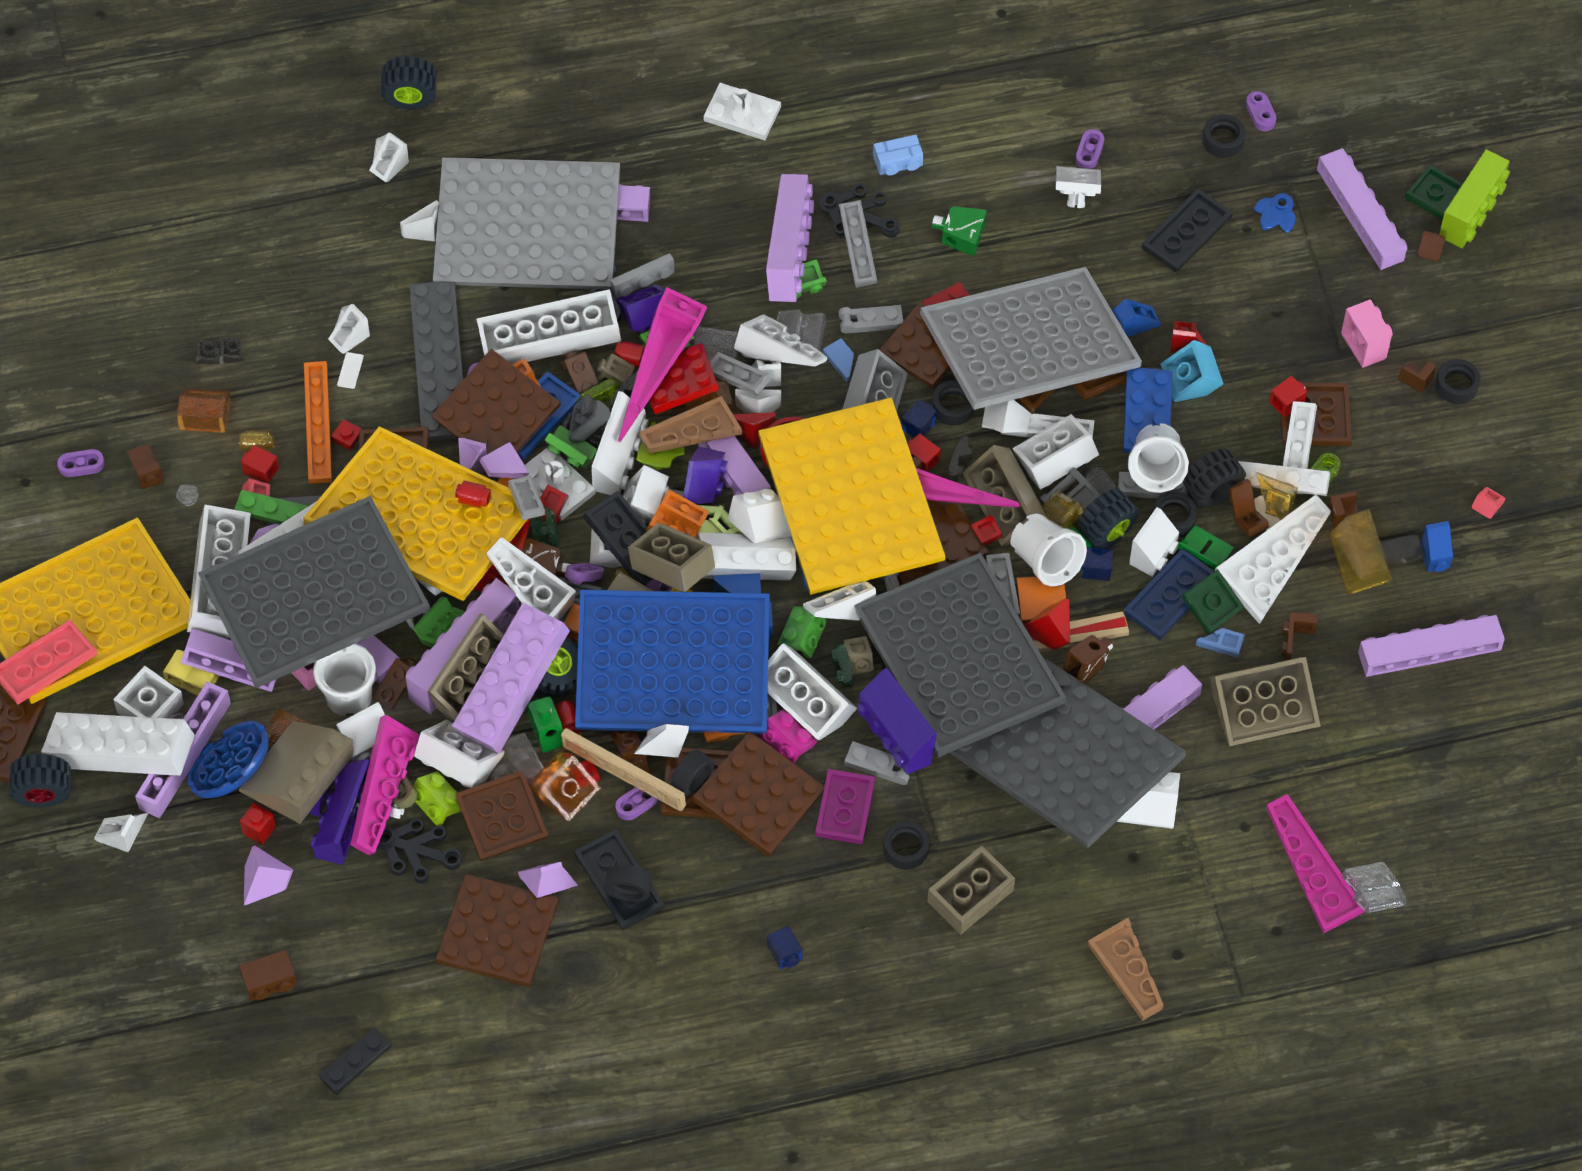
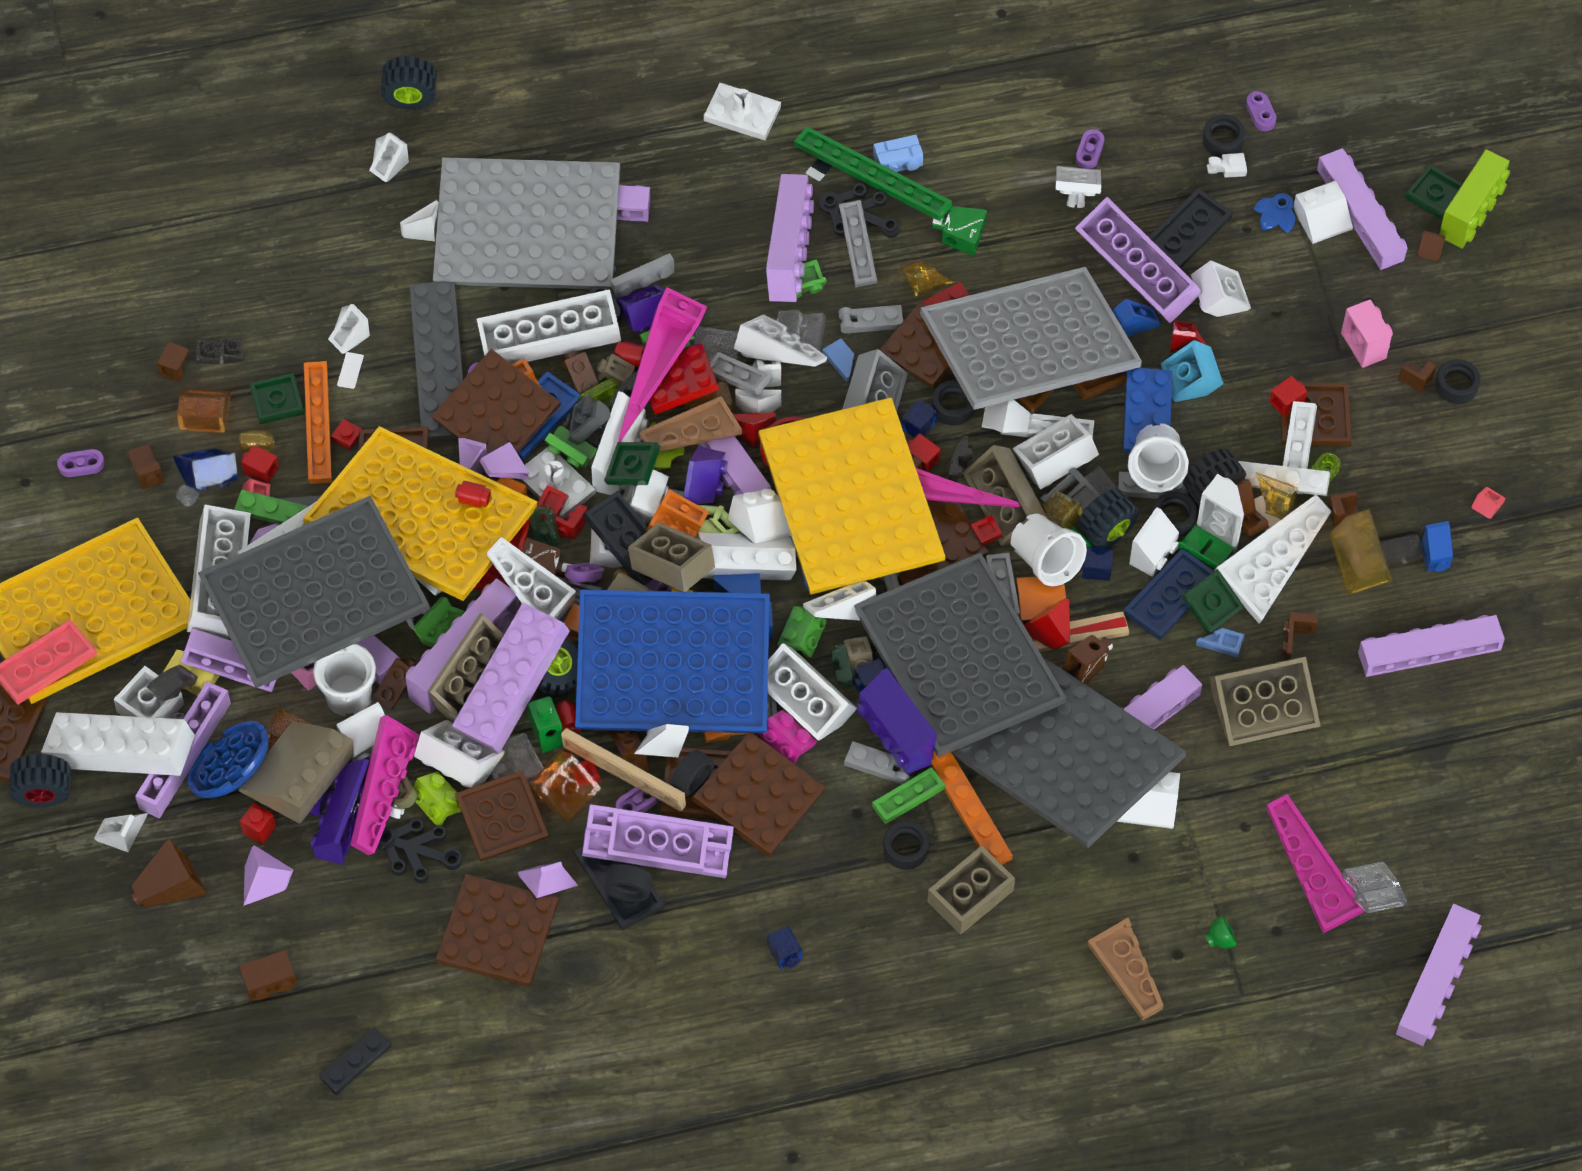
light grey plate [508,475,545,520] -> none
magenta plate [815,769,875,844] -> none
none -> reddish brown slope [131,839,207,907]
none -> clear smoke slope [147,664,198,701]
none -> reddish brown panel [157,342,189,382]
none -> clear blue slope [174,448,238,491]
none -> dark green plate [249,373,304,424]
none -> red bracket [553,504,588,541]
none -> lavender slope [582,804,734,878]
none -> dark green plate [604,442,661,485]
none -> green plate [794,127,952,221]
none -> sticker [806,159,833,181]
none -> clear blue brick [853,658,886,692]
none -> bright green plate [872,767,945,824]
none -> clear yellow slope [901,261,955,296]
none -> orange plate [930,751,1013,865]
none -> lavender brick [1075,197,1202,323]
none -> white slope [1191,260,1251,317]
none -> white slope [1197,474,1244,552]
none -> green brick [1205,916,1237,949]
none -> white plate [1207,153,1247,177]
none -> white slope [1293,181,1353,244]
none -> lavender brick [1396,904,1482,1046]

